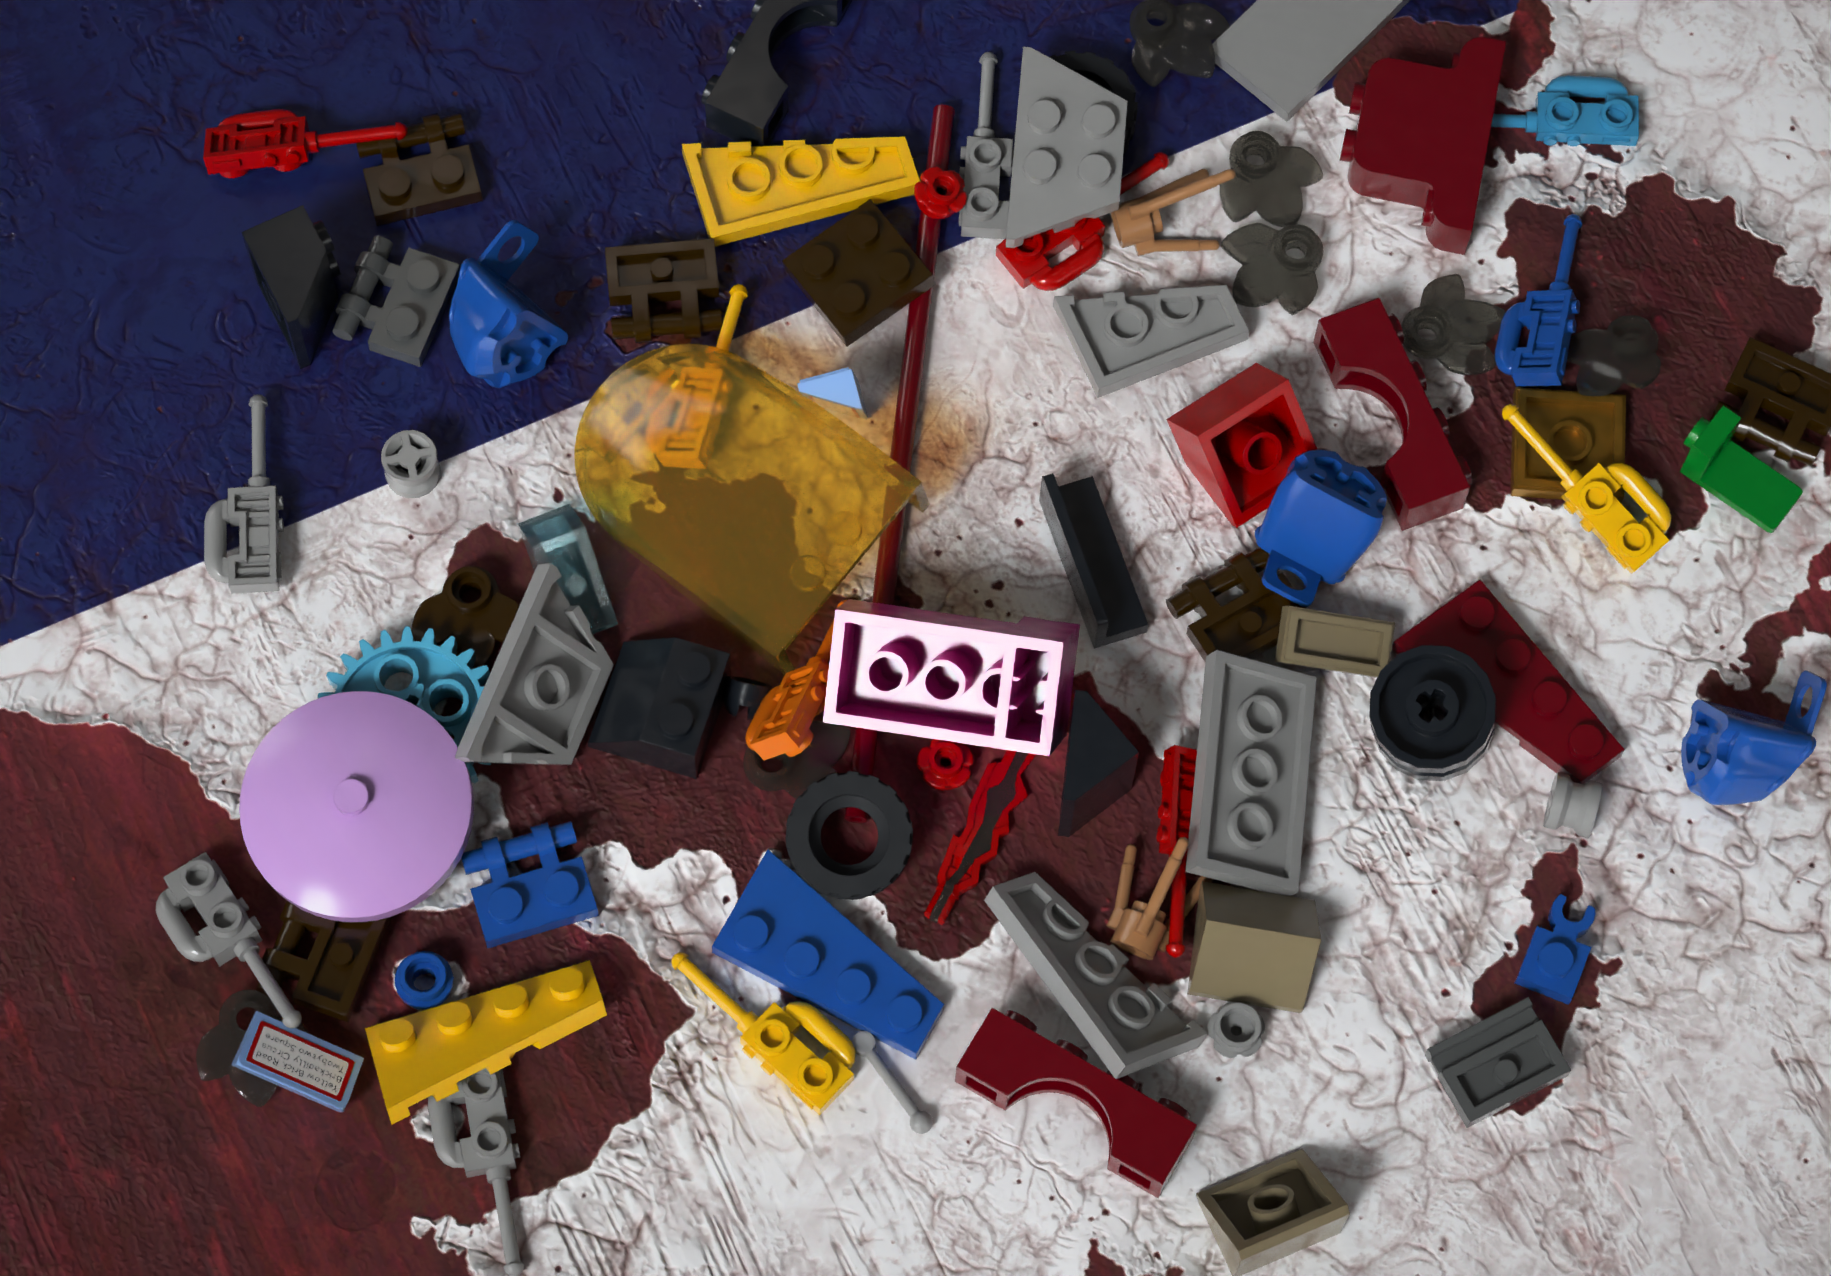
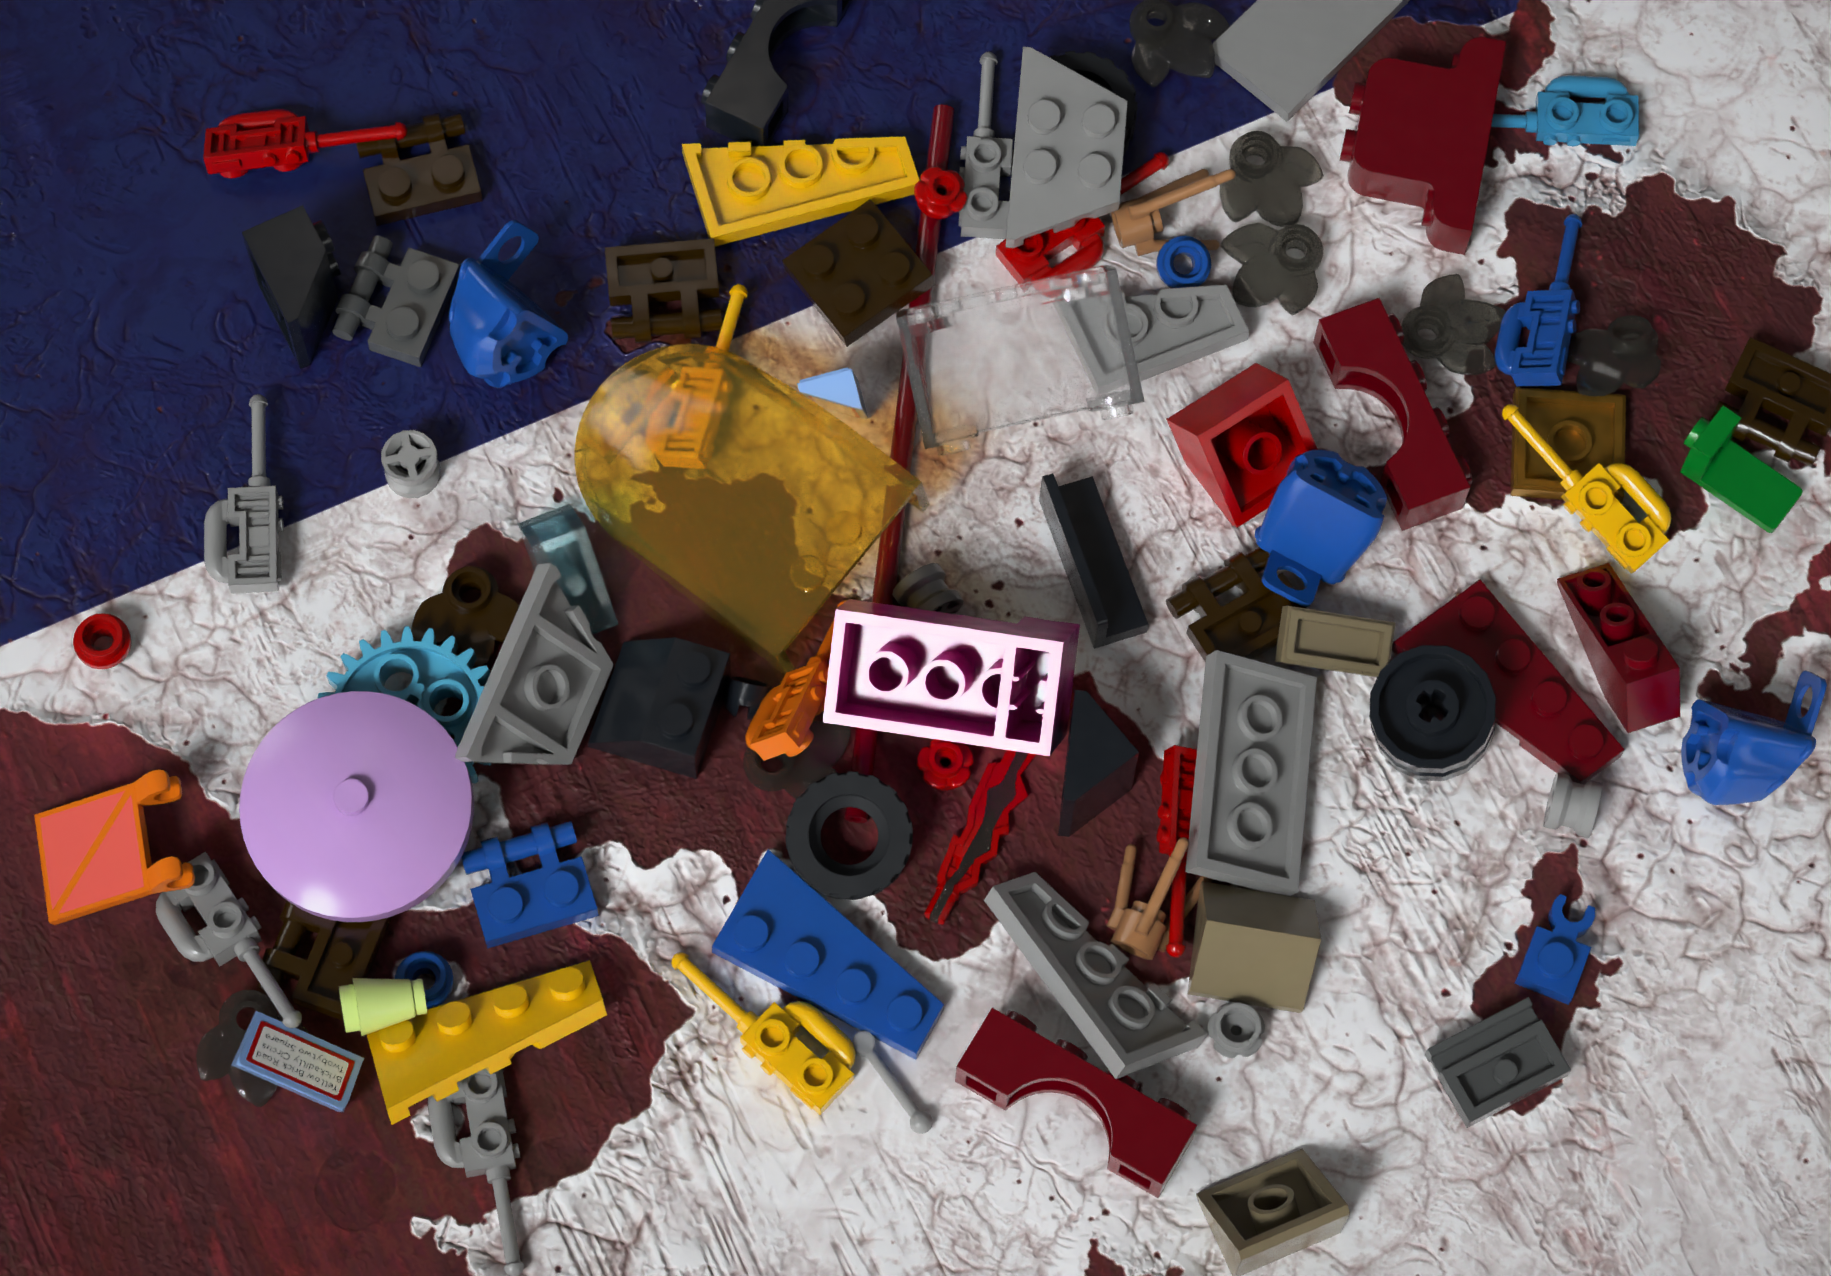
none -> flag [34,769,195,925]
none -> red plate [73,613,132,669]
none -> yellowish green cone [339,978,427,1036]
none -> flat silver wheel [892,563,964,614]
none -> clear windscreen [896,265,1145,455]
none -> blue plate [1156,236,1211,288]
none -> dark red slope [1557,563,1680,733]

